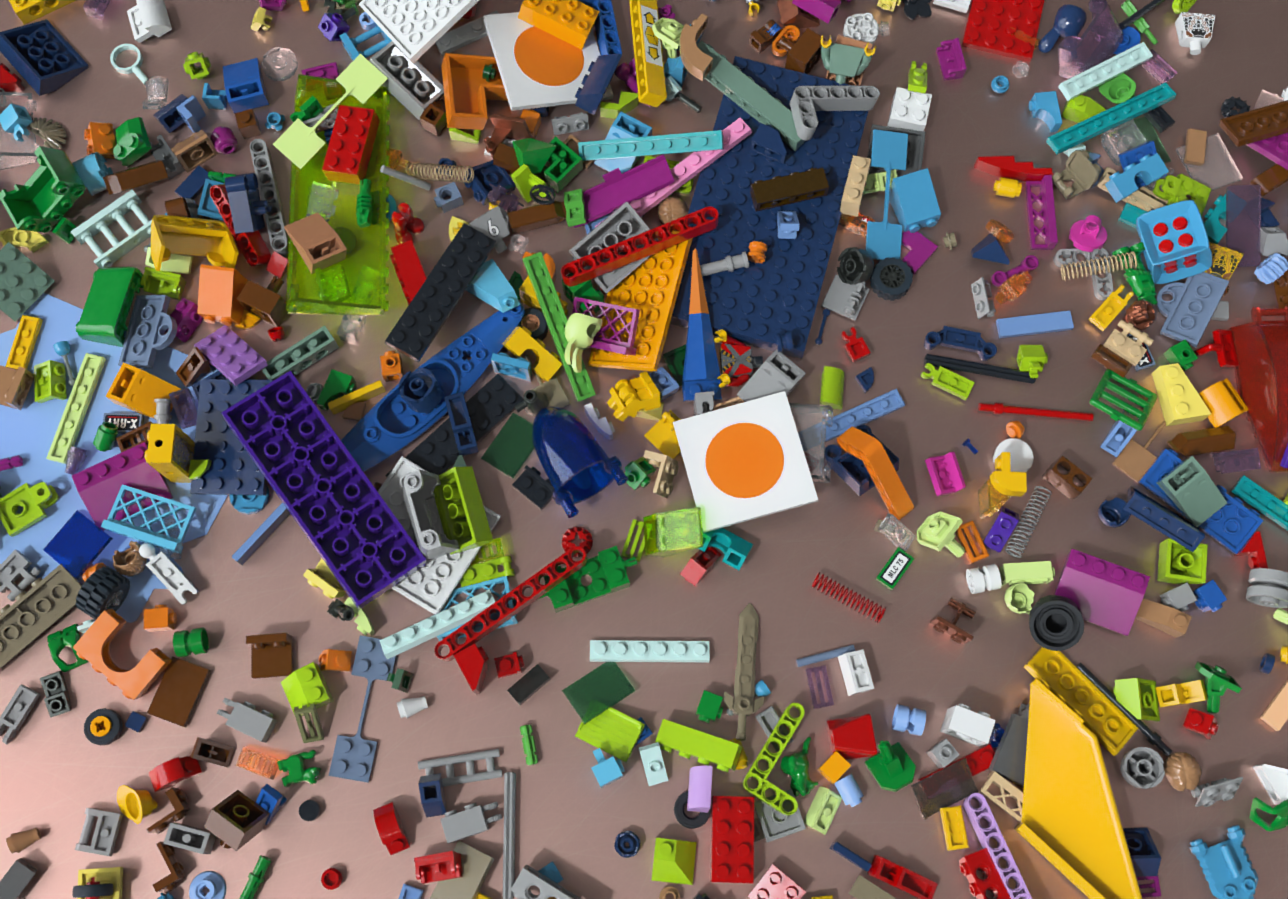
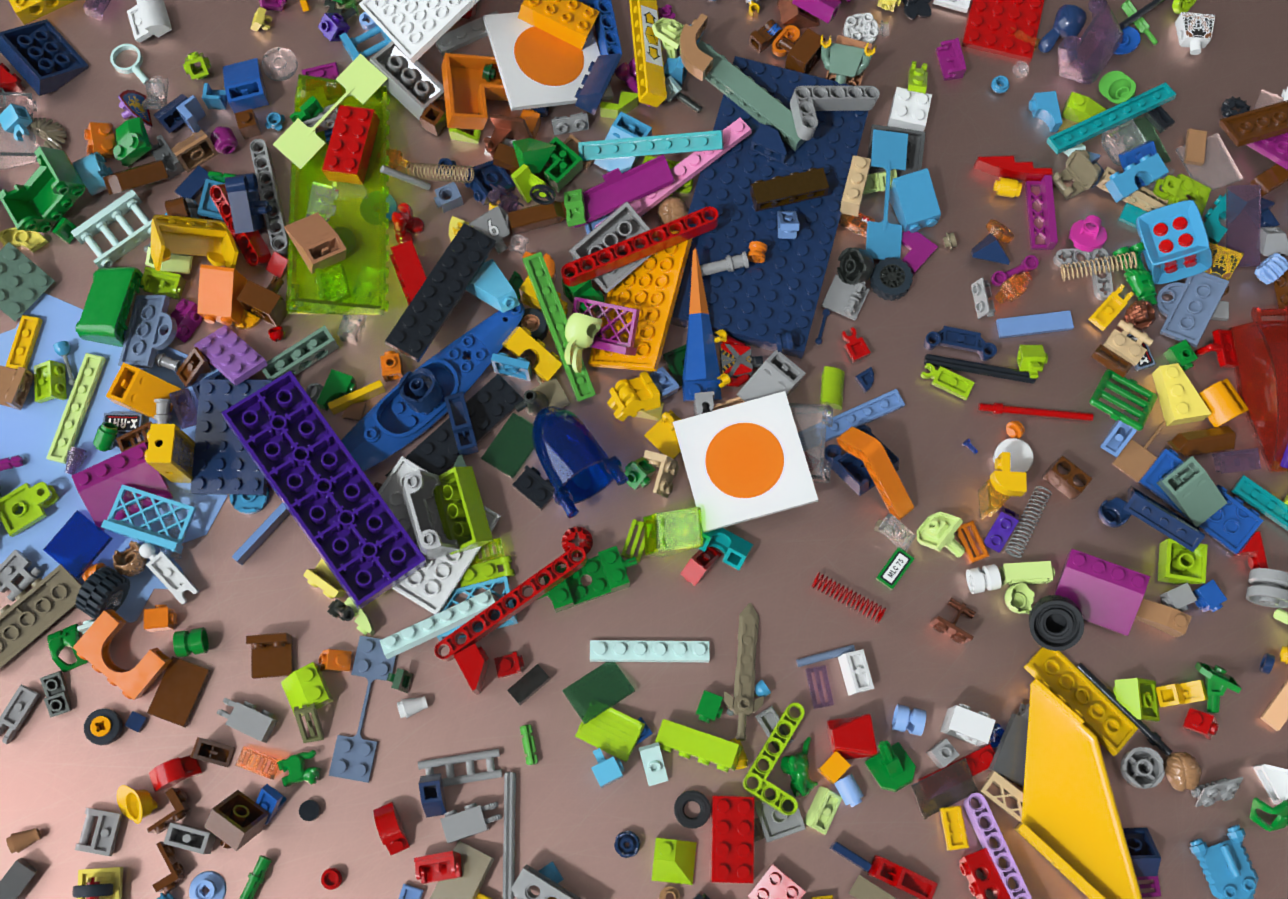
lime tile [189,460,211,480] -> none
green hinge [356,179,373,228] -> none
white slope [584,403,615,440] -> none
lavender brick [687,766,713,813] -> none
dark pink bracket [925,452,966,496] -> none
light aqua plate [1058,42,1153,101] -> none
clear purple tile [1140,49,1178,84] -> none
none -> shield [118,90,152,127]
none -> light grey pin [155,353,181,372]

